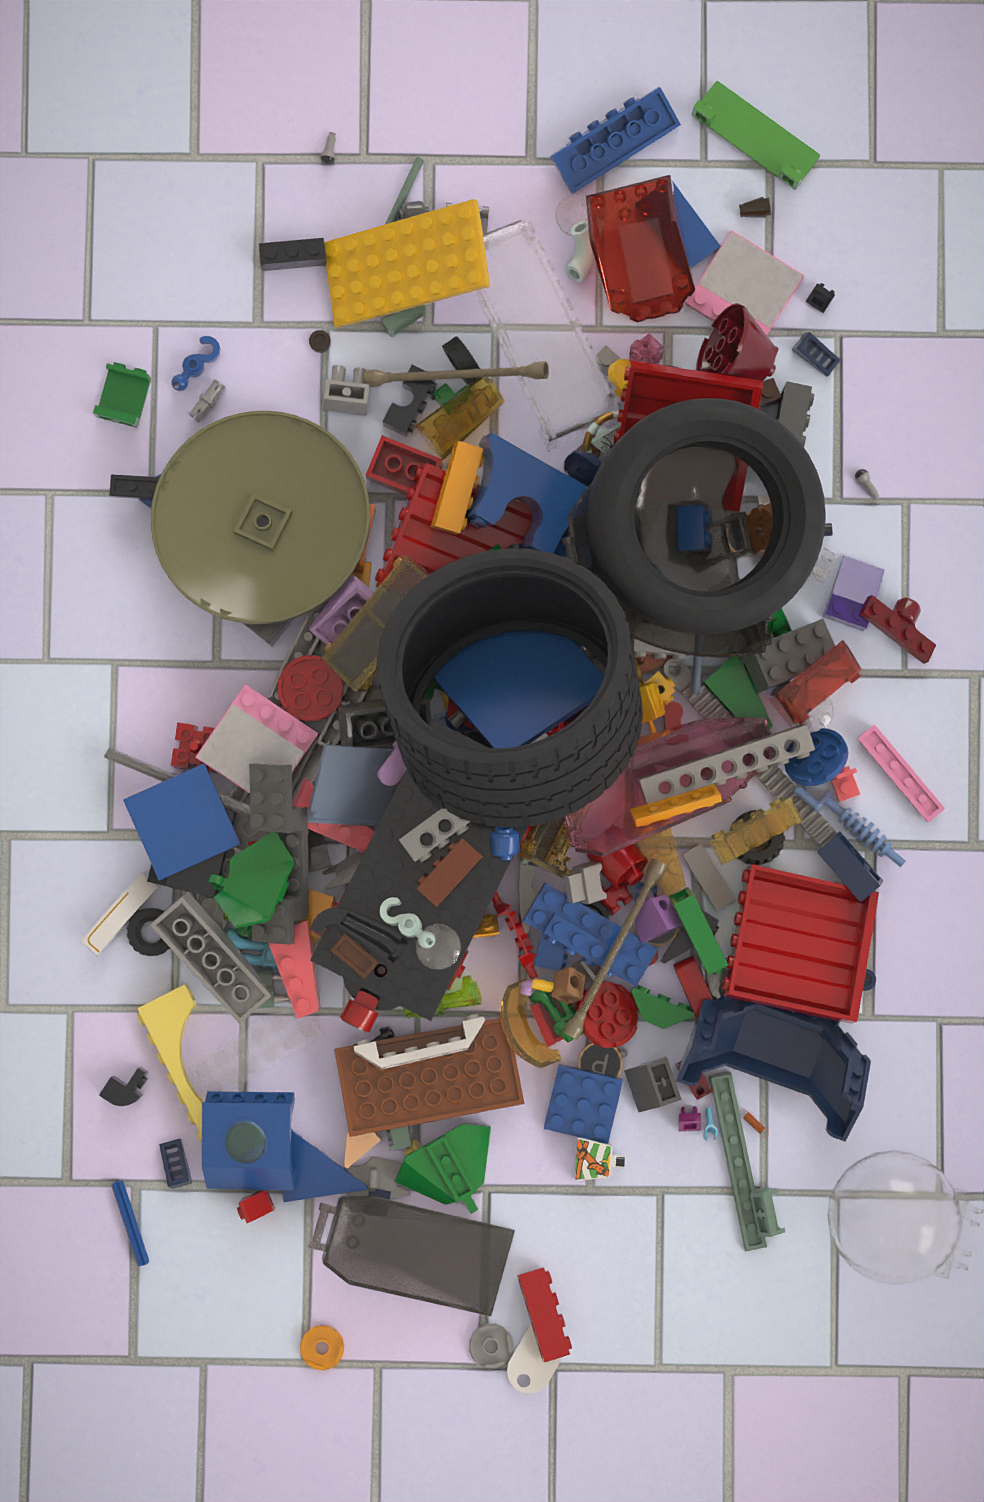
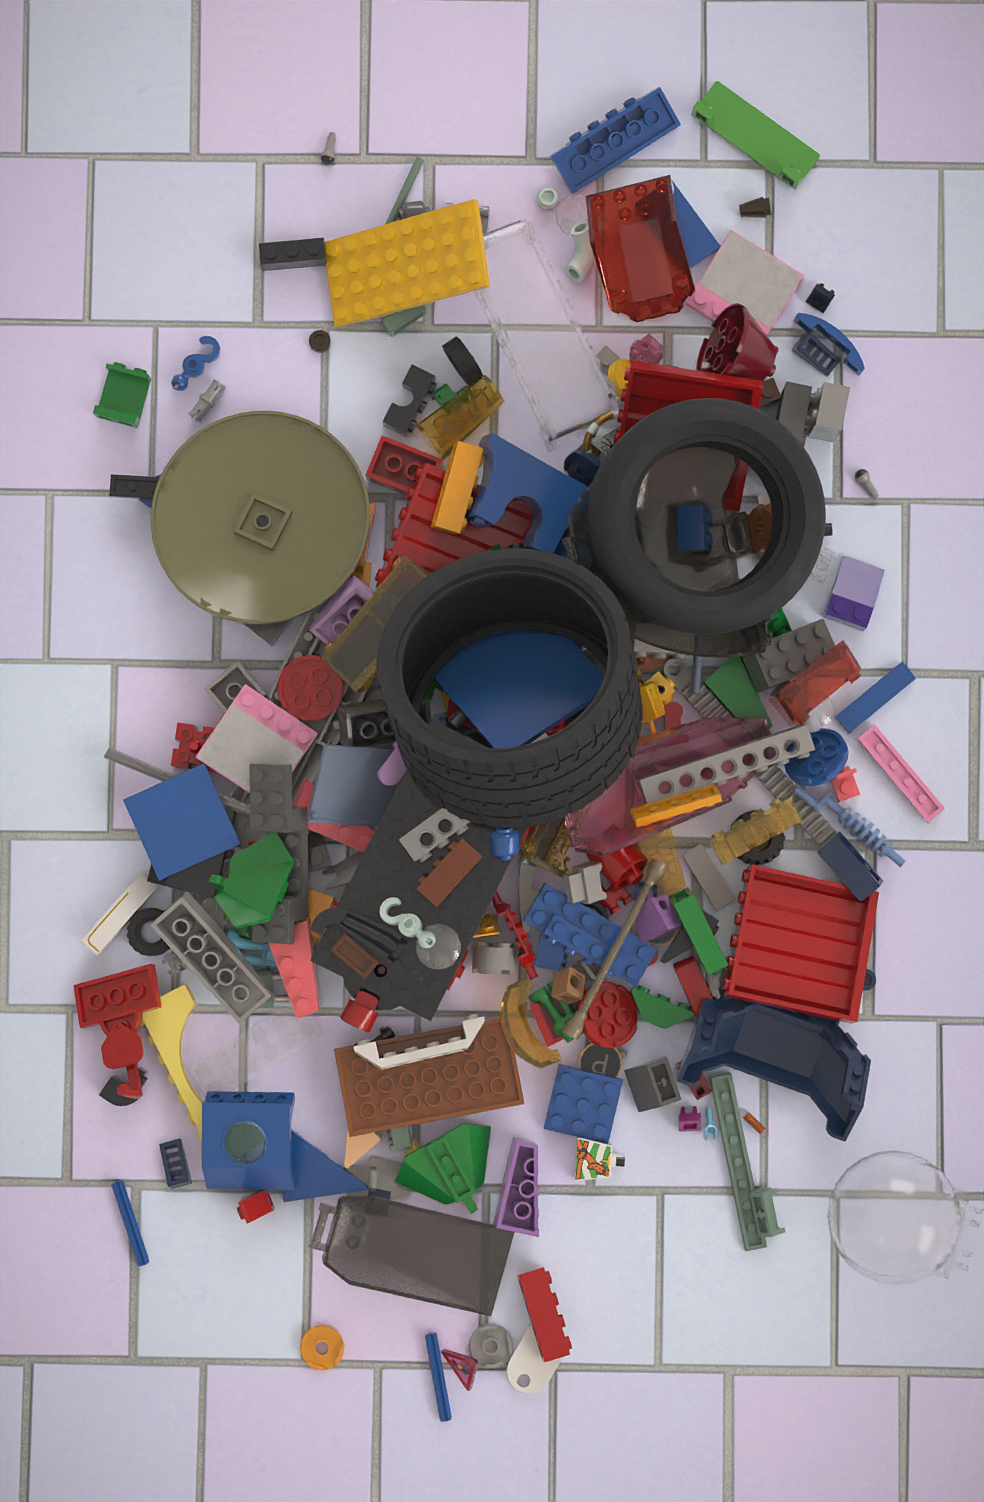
light grey brick [323,365,370,416] -> none
dark tan hose [364,361,549,387] -> none
clear neon green piece [403,975,482,1018] -> none
arm [520,978,554,996] -> none
dark red plate [859,595,936,664] -> none
none -> red plate [73,964,162,1099]
none -> clear tile [162,951,188,975]
none -> light grey brick [204,661,268,713]
none -> blue axle [425,1333,452,1422]
none -> piece [441,1349,479,1391]
none -> light grey brick [472,942,516,975]
none -> medium lavender wedge [493,1137,539,1237]
none -> light aqua plate [537,187,559,209]
none -> blue slope [793,313,865,376]
none -> light grey brick [806,382,850,442]
none -> blue tile [835,662,916,734]

